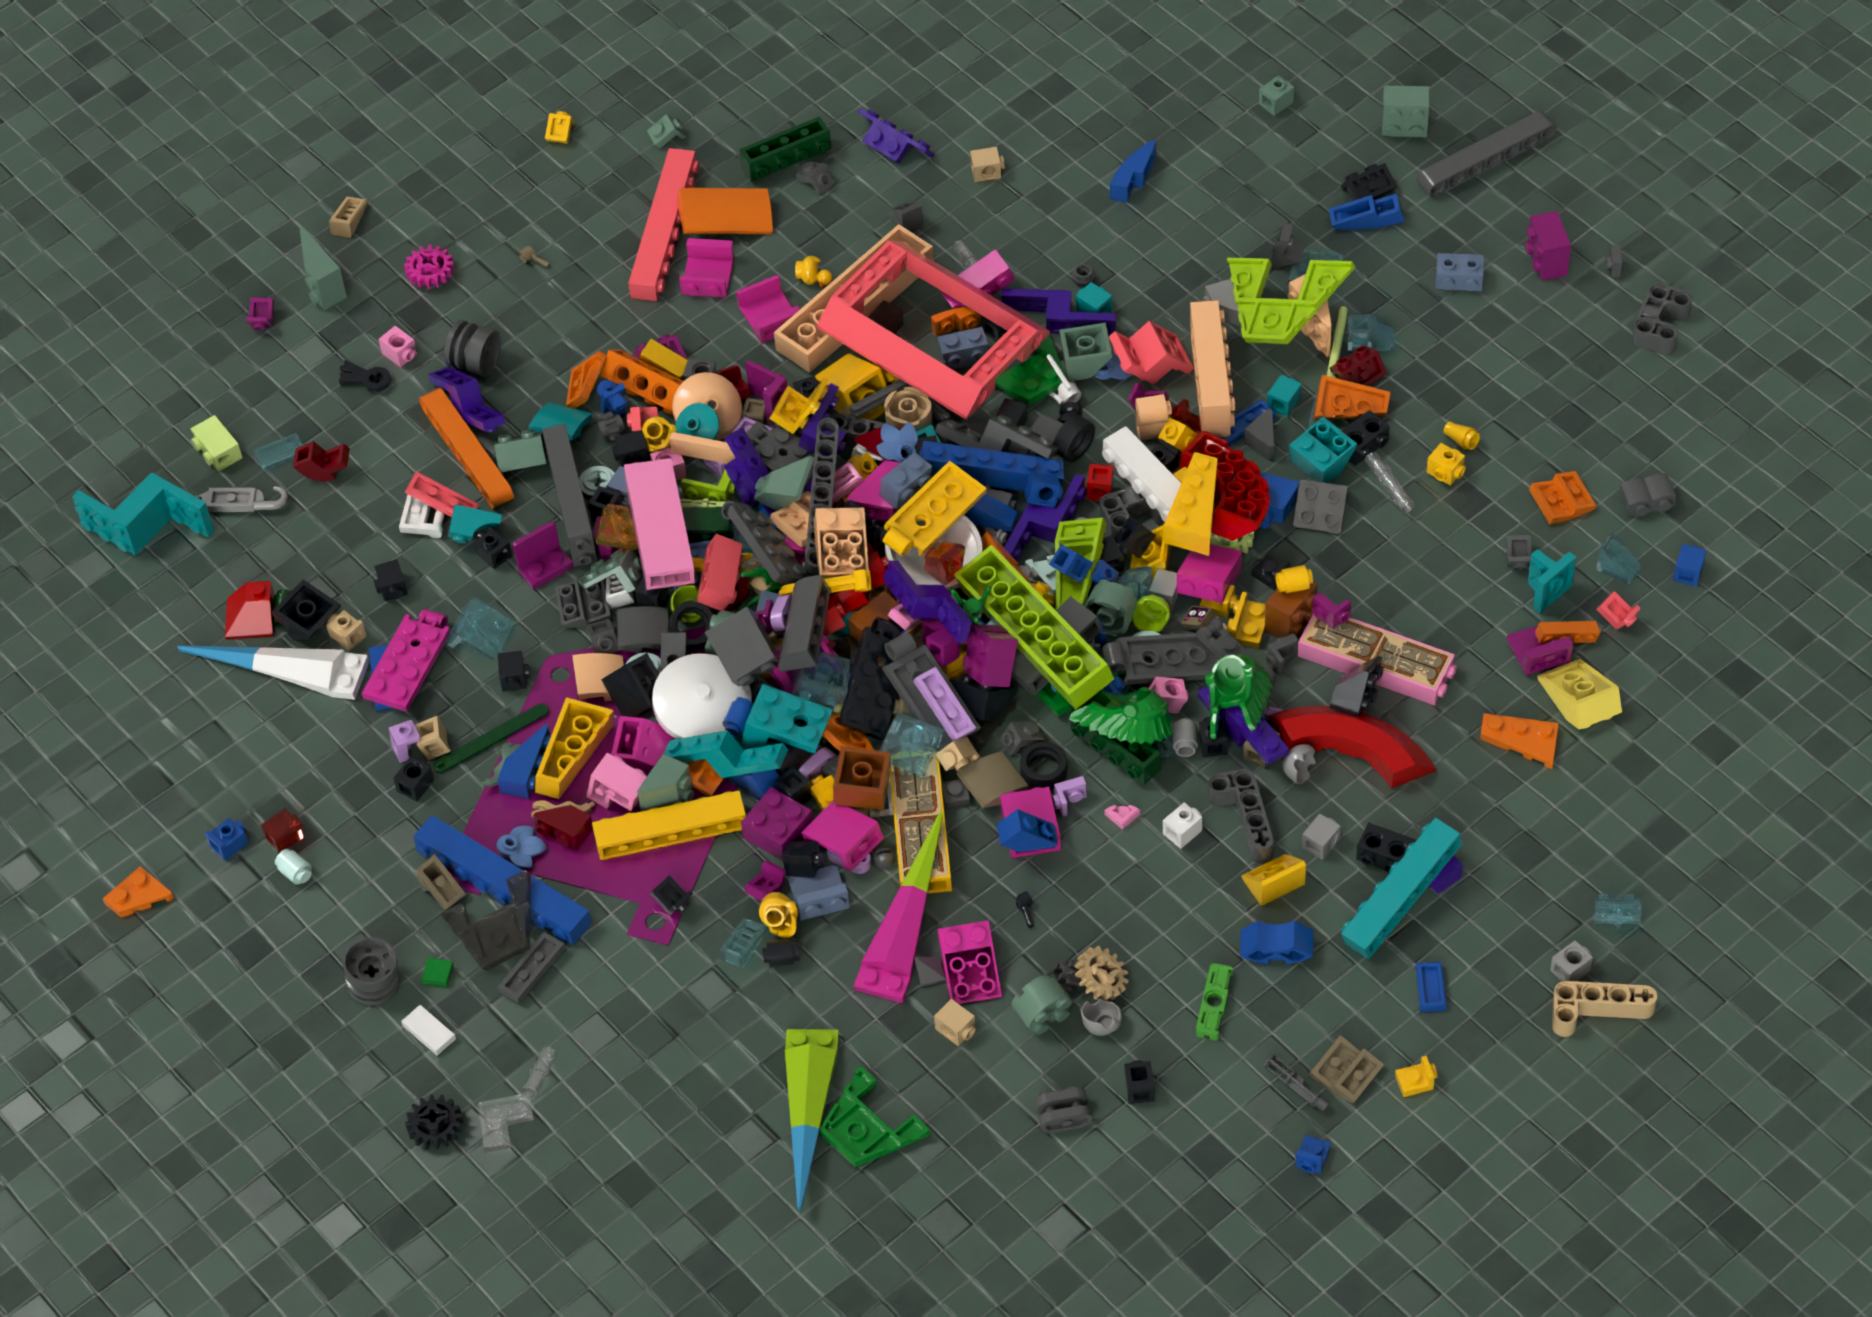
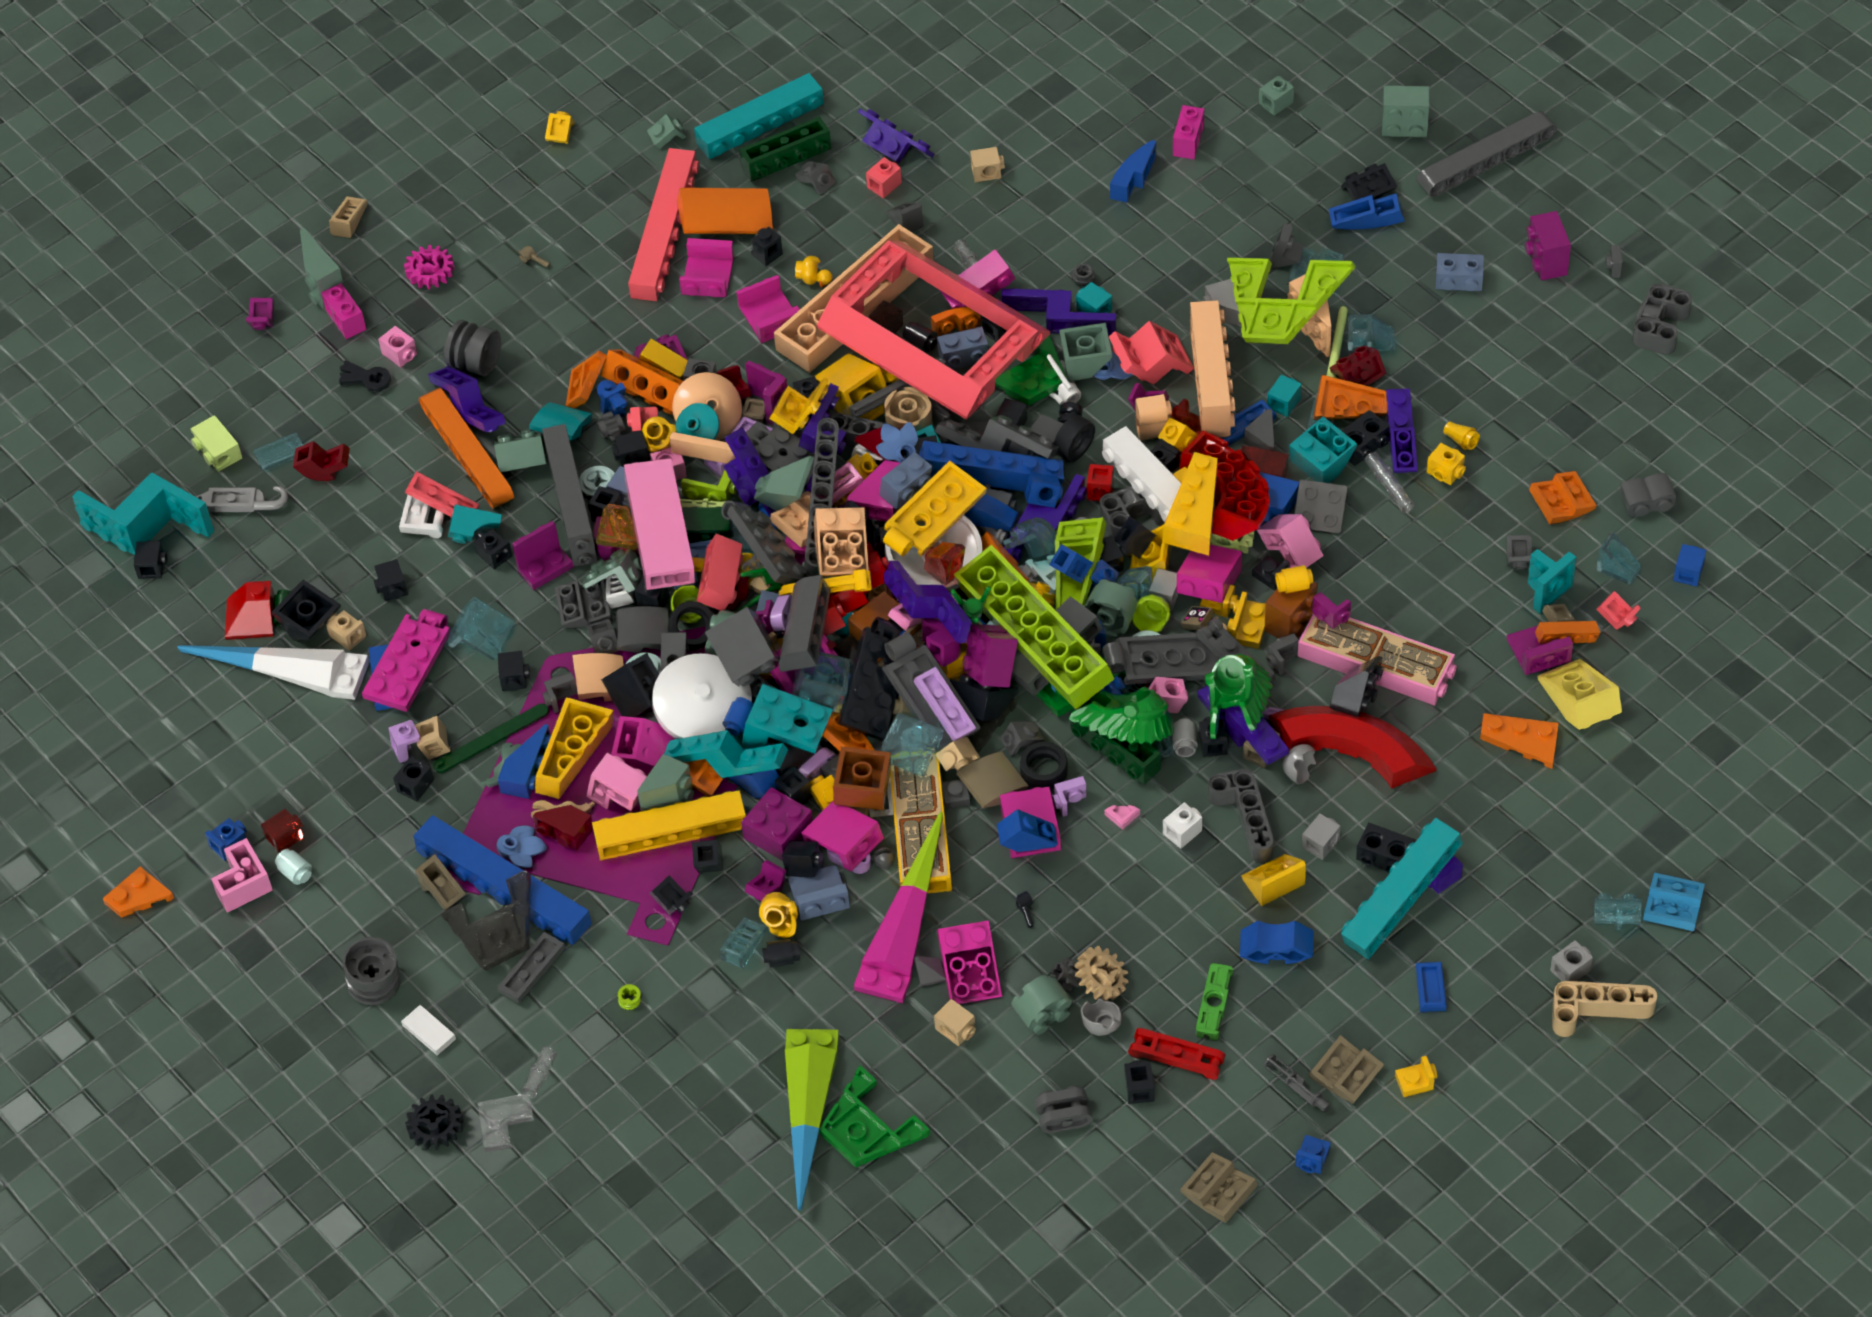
green tile [422,957,454,987] -> none
none -> black brick [133,540,168,579]
none -> bright pink brick [211,838,273,913]
none -> dark pink brick [321,283,366,339]
none -> dark grey bracket [542,672,577,713]
none -> lime bush [618,984,641,1010]
none -> black brick [692,840,723,873]
none -> teal brick [694,73,824,159]
none -> black brick [751,227,783,266]
none -> coral brick [866,157,902,198]
none -> black brick [903,322,938,353]
none -> clear light blue brick [1003,518,1057,559]
none -> red plate [1128,1028,1226,1080]
none -> dark pink brick [1173,105,1205,159]
none -> dark tan slope [1180,1152,1258,1223]
none -> clear red slope [1241,445,1289,478]
none -> bright pink brick [1257,514,1324,568]
none -> dark purple slope [1386,388,1418,473]
none -> dark tan tile [1542,604,1576,622]
none -> dark azure slope [1643,872,1705,931]

